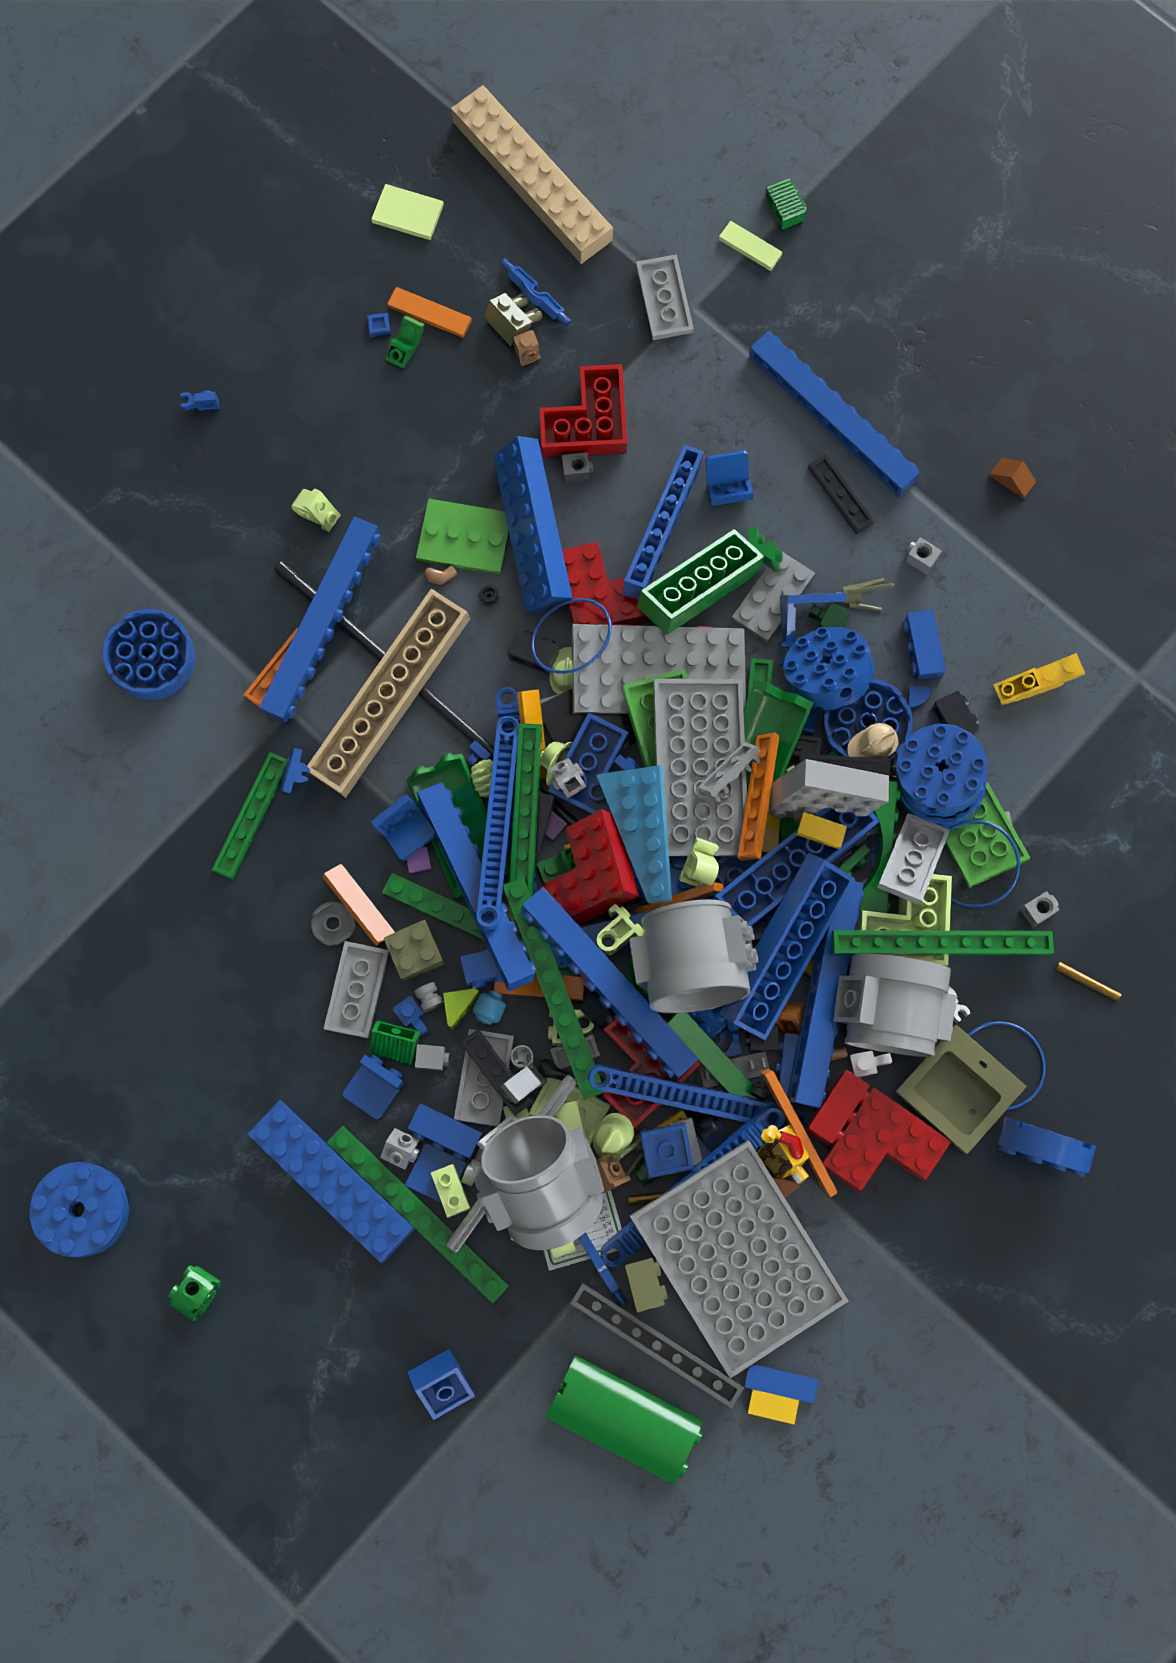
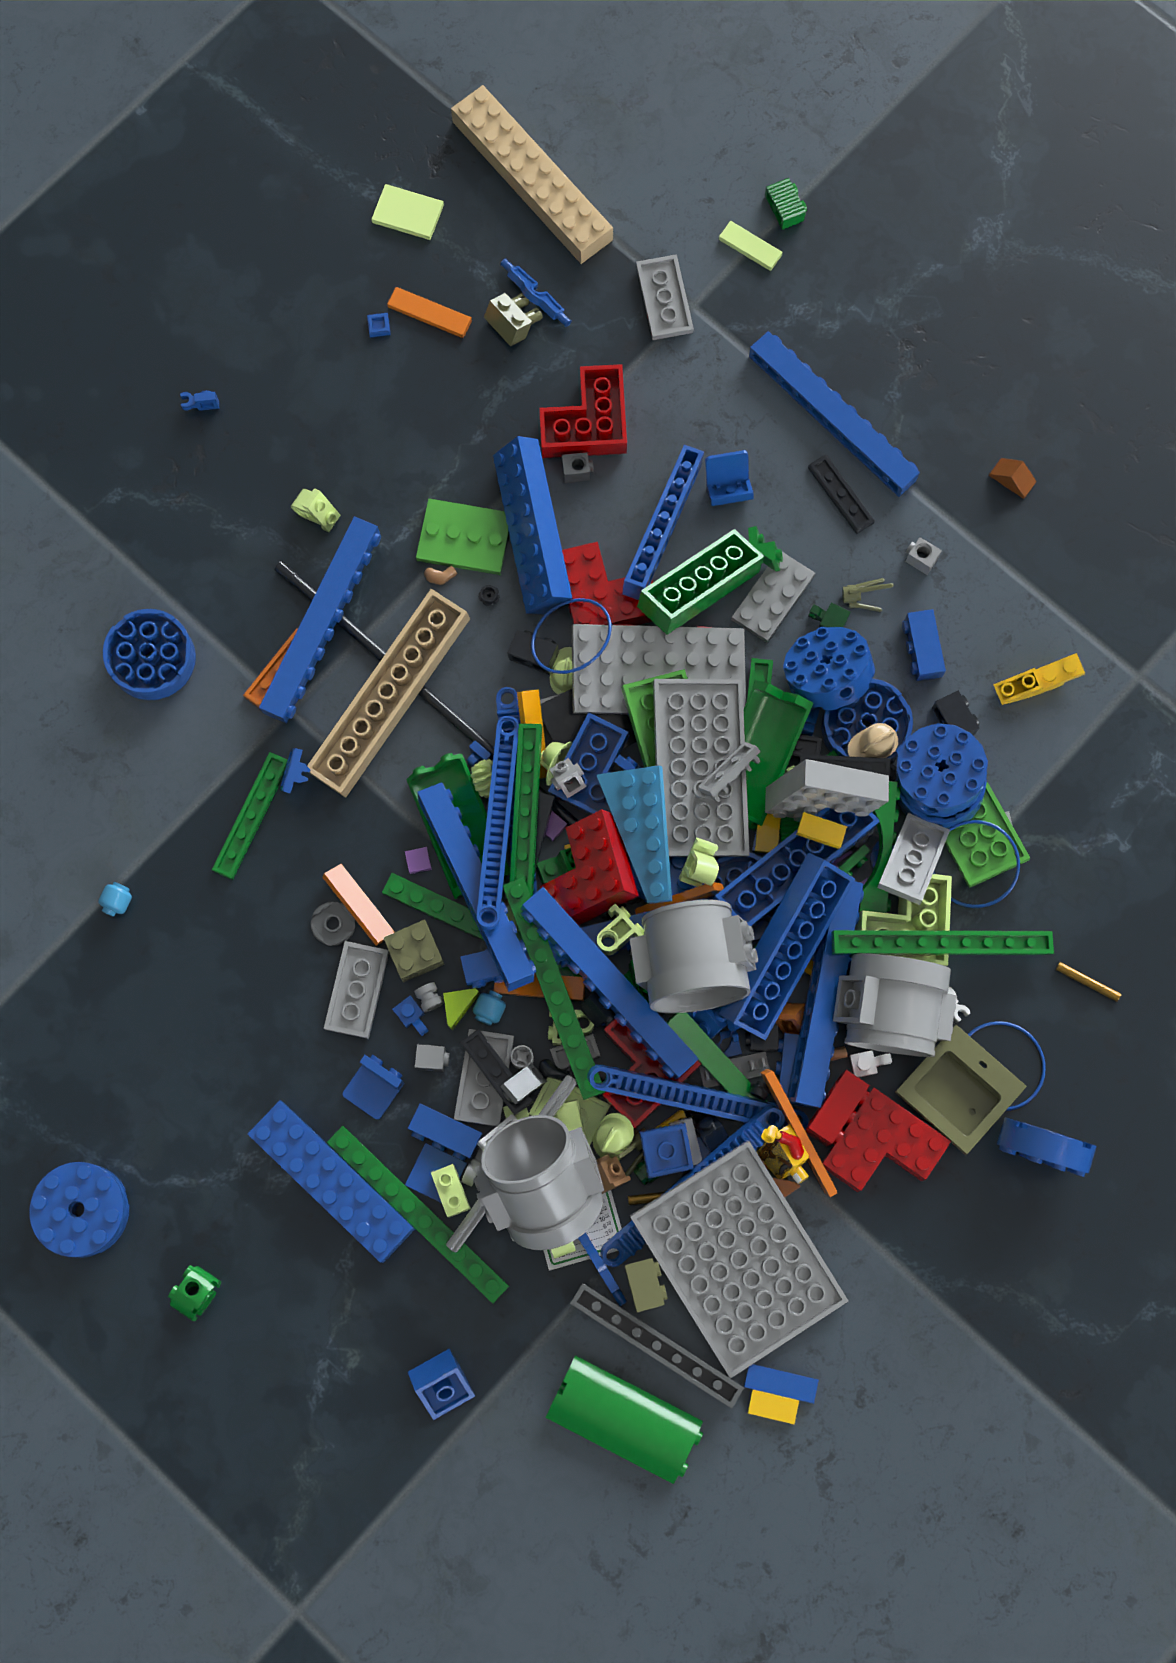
green brick [369,1020,421,1065] -> none
blue bracket [371,794,436,861] -> none
light grey brick [380,1128,420,1169] -> none
green slope [385,316,425,368] -> none
medium nougat brick [513,330,541,366] -> none
orange tile [737,732,779,861] -> none
blue hinge [778,592,846,665] -> none
blue tile [908,686,931,709] -> none
light grey brick [1020,891,1059,928] -> none
none -> dark azure head [98,882,132,917]

